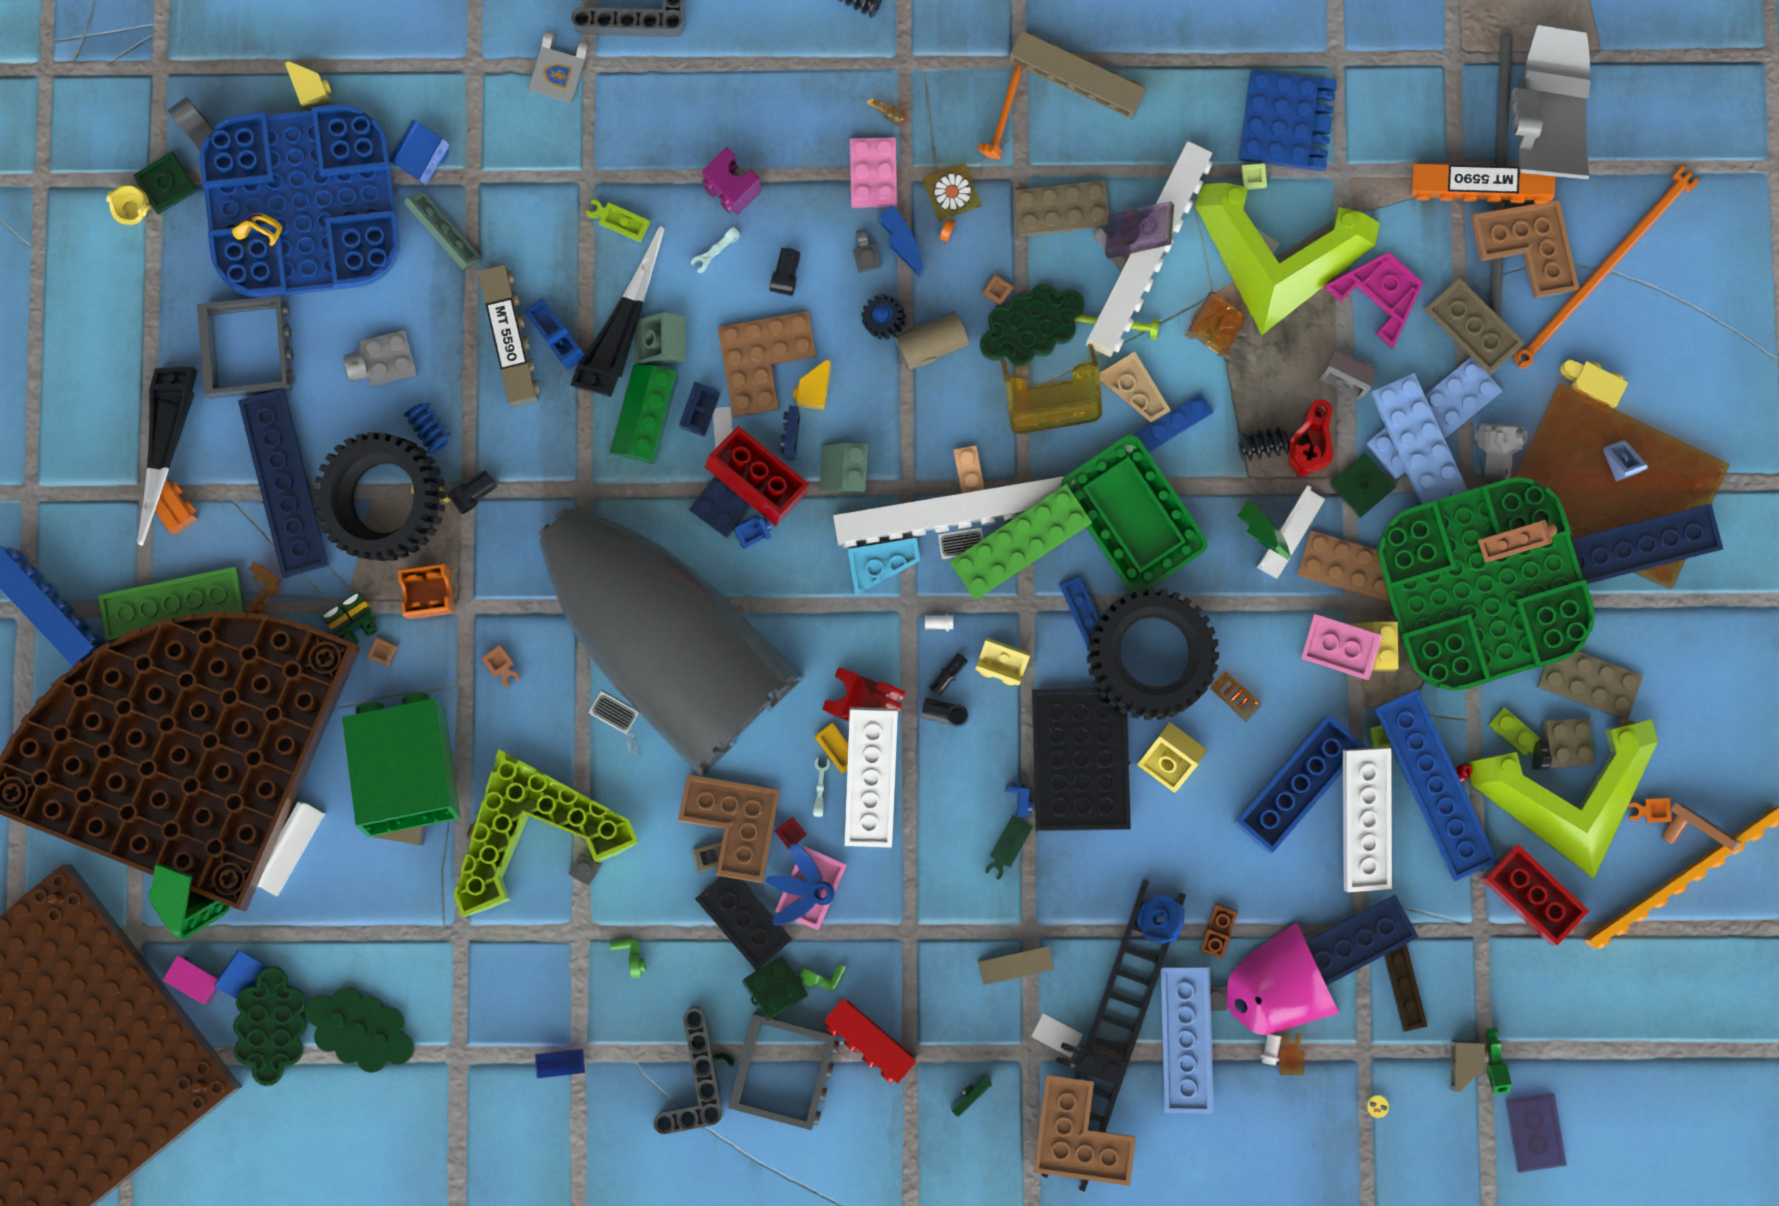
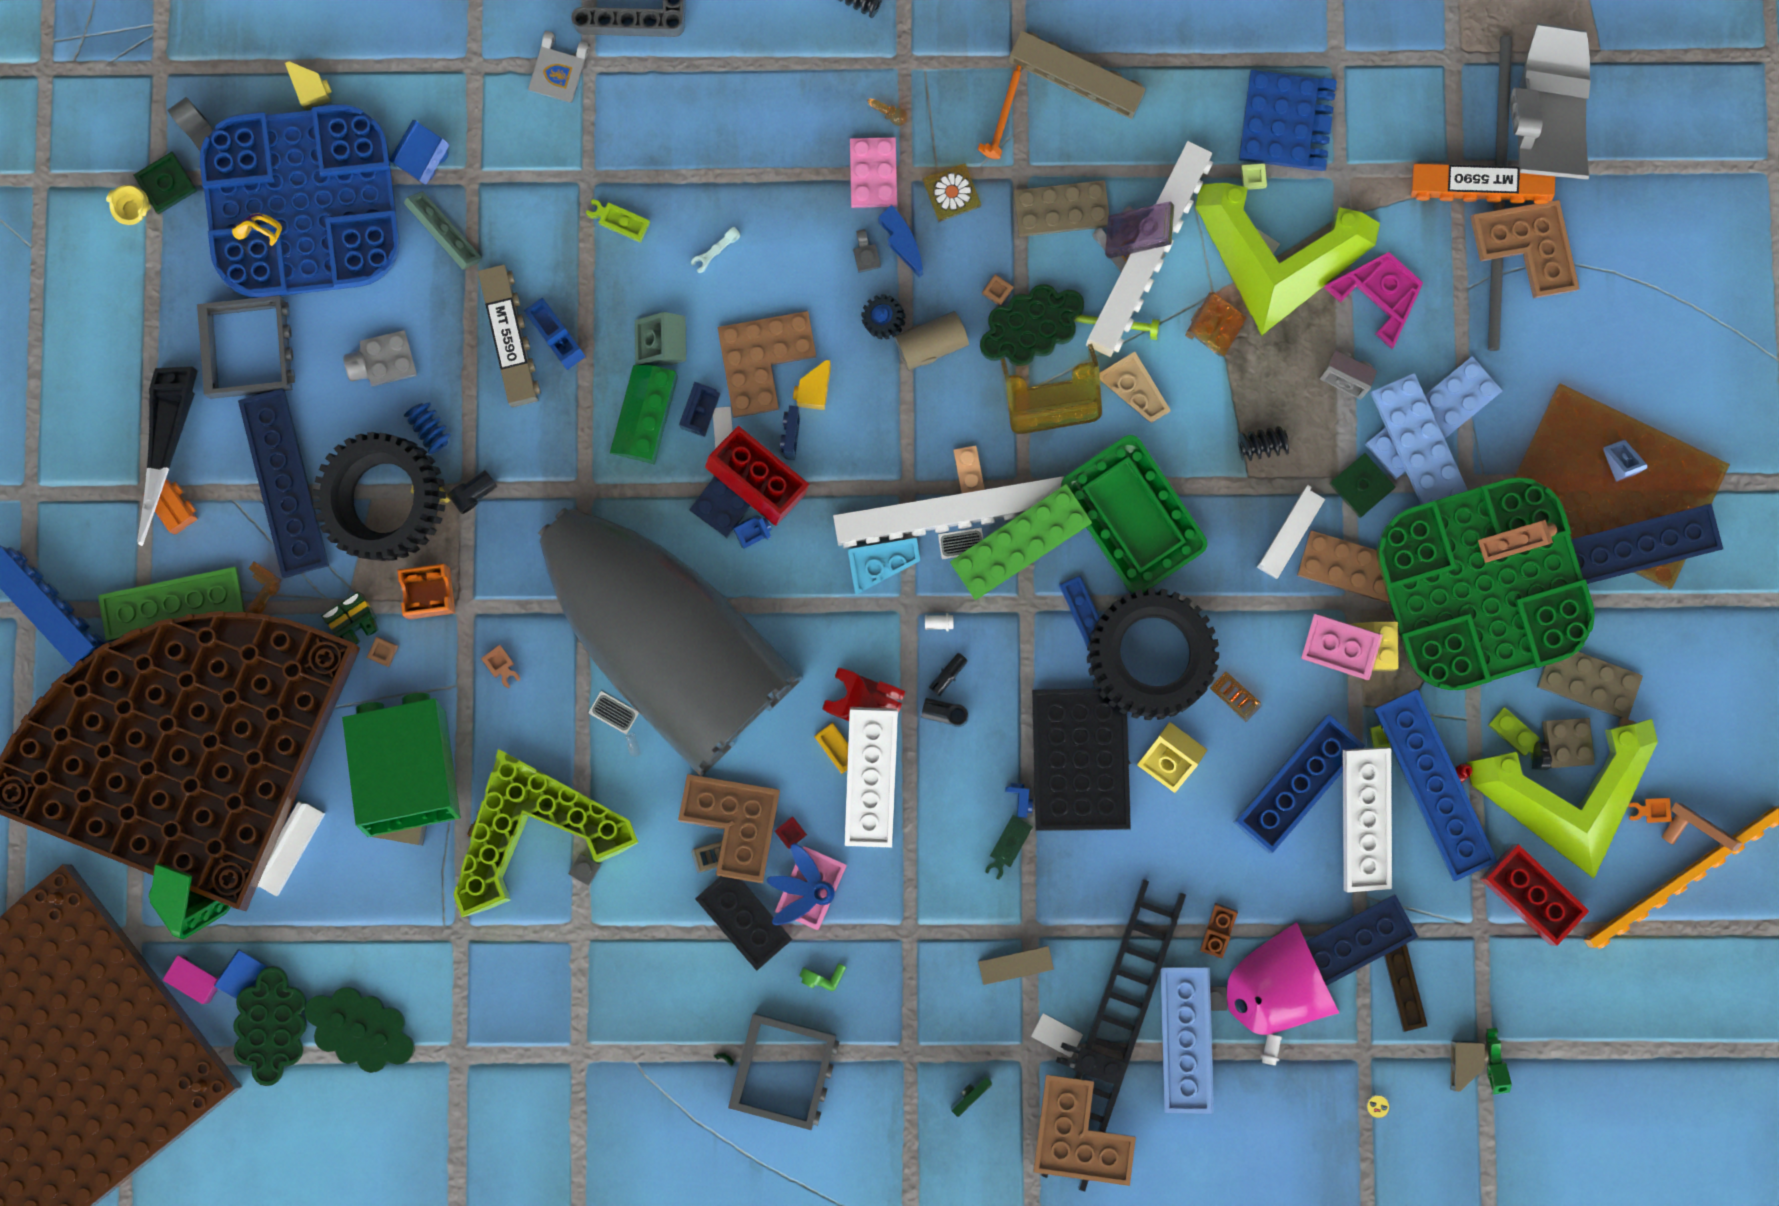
clear blue plate [534,1049,585,1079] -> none
black plate [570,226,664,397] -> none
bright green plate [610,938,646,978] -> none
dark grey beam [653,1007,724,1134] -> none
magenta piece [702,147,762,215] -> none
dark green plate [742,955,808,1021] -> none
black piece [769,248,801,296] -> none
light aqua piece [813,757,830,817] -> none
sand green slope [820,443,869,495] -> none
red brick [824,997,916,1084] -> none
orange tile [939,218,957,243] -> none
light yellow bracket [975,638,1031,685] -> none
blue plate [1133,393,1213,453] -> none
blue plate [1137,895,1185,944] -> none
green slope [1237,501,1291,560] -> none
clear orange plate [1279,1033,1304,1075] -> none
red piece [1288,399,1333,478] -> none
dark tan plate [1425,278,1525,376] -> none
light grey piece [1475,423,1527,482] -> none
clear purple tile [1505,1093,1567,1173] -> none
orange hinge [1513,165,1700,369] -> none
light yellow hinge [1558,360,1629,411] -> none

